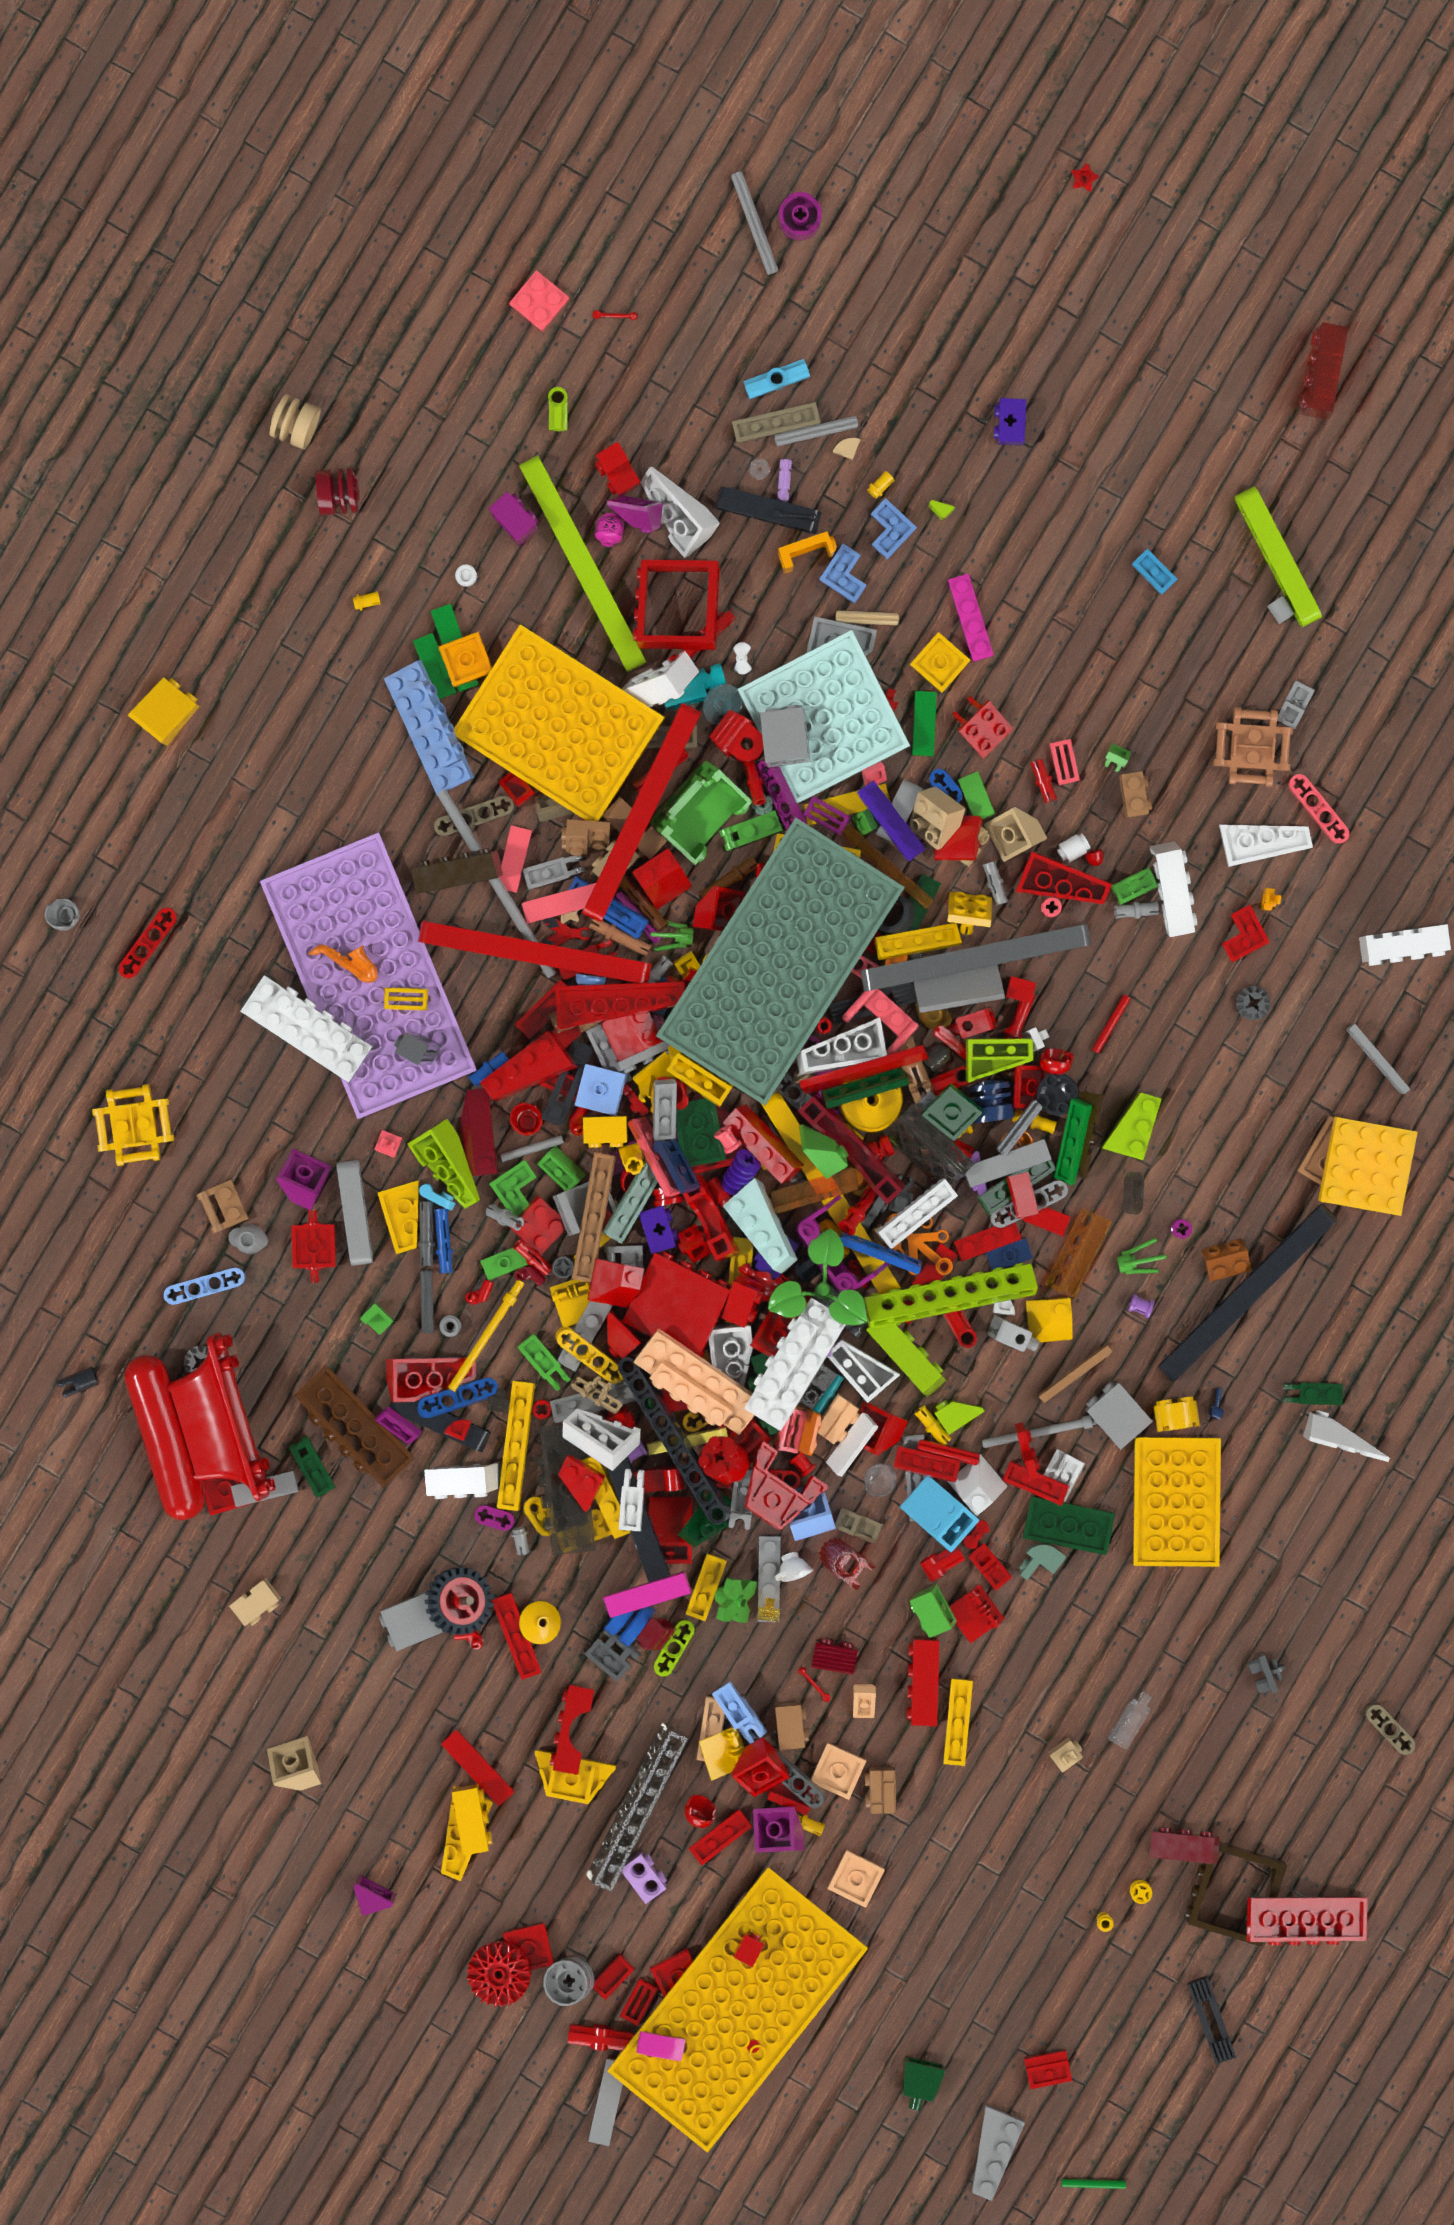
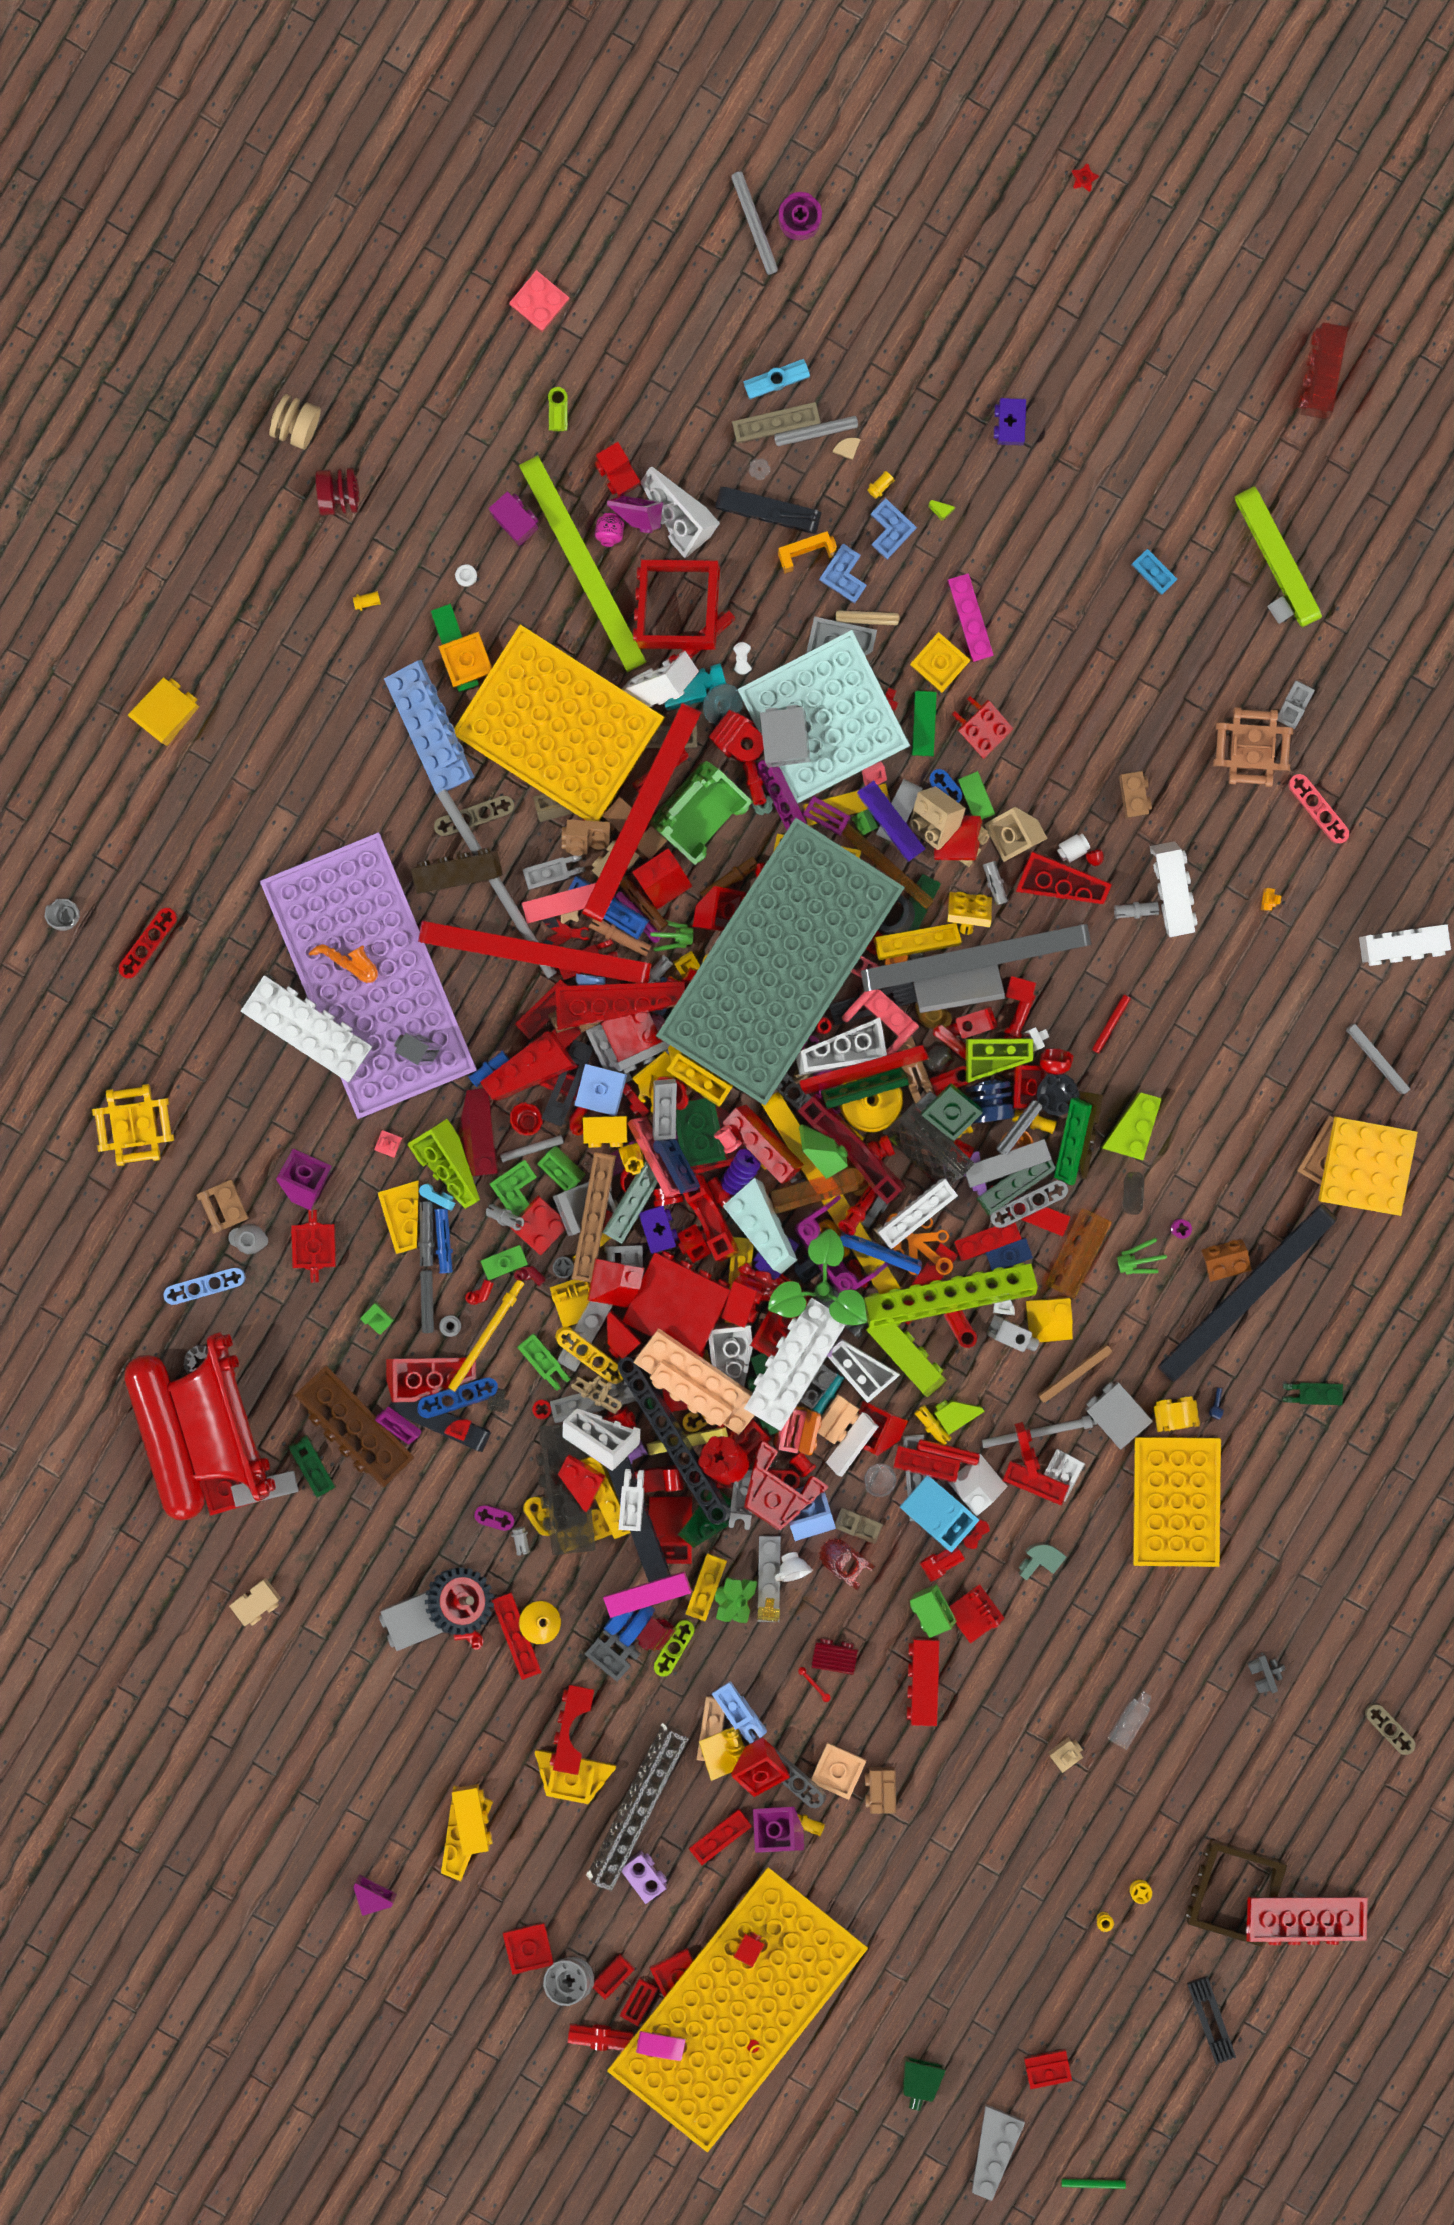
black hinge [56,1367,99,1398] -> none
tan slope [267,1736,321,1790] -> none
light grey beam [337,1159,373,1266] -> none
yellow tile [384,988,428,1011] -> none
green tile [413,633,457,700] -> none
white wedge [425,1462,501,1499] -> none
red tile [441,1729,515,1806] -> none
red wheel [467,1941,531,2007] -> none
yellow plate [497,1380,535,1511] -> none
red slope [498,772,536,807] -> none
coral tile [499,825,532,893] -> none
red pin [513,1238,553,1276] -> none
light grey tile [588,2057,623,2146] -> none
red hinge [593,310,637,320] -> none
red hair [684,1794,716,1828] -> none
bright green plate [719,811,782,851] -> none
red panel [767,1779,814,1816] -> none
medium nougat brick [775,1702,809,1750] -> none
lavender axle [777,459,792,502] -> none
light nougat plate [827,1849,885,1908] -> none
light nougat slope [853,1684,876,1718] -> none
dark grey plate [888,1175,914,1212] -> none
yellow plate [943,1678,973,1766] -> none
red slope [968,1543,1013,1591] -> none
tile [1006,1172,1039,1219] -> none
dark green plate [1022,1496,1115,1555] -> none
red pin [1030,759,1058,804] -> none
coral bush [1041,898,1062,918] -> none
coral tile [1049,739,1080,786] -> none
bright green tile [1105,743,1131,772] -> none
bright green plate [1111,867,1158,905] -> none
medium lavender bush [1128,1294,1155,1318] -> none
dark red brick [1150,1827,1220,1864] -> none
white wing [1219,825,1313,867] -> none
red plate [1221,905,1270,962] -> none
dark grey gear [1236,986,1271,1020] -> none
white wedge [1303,1410,1390,1462] -> none

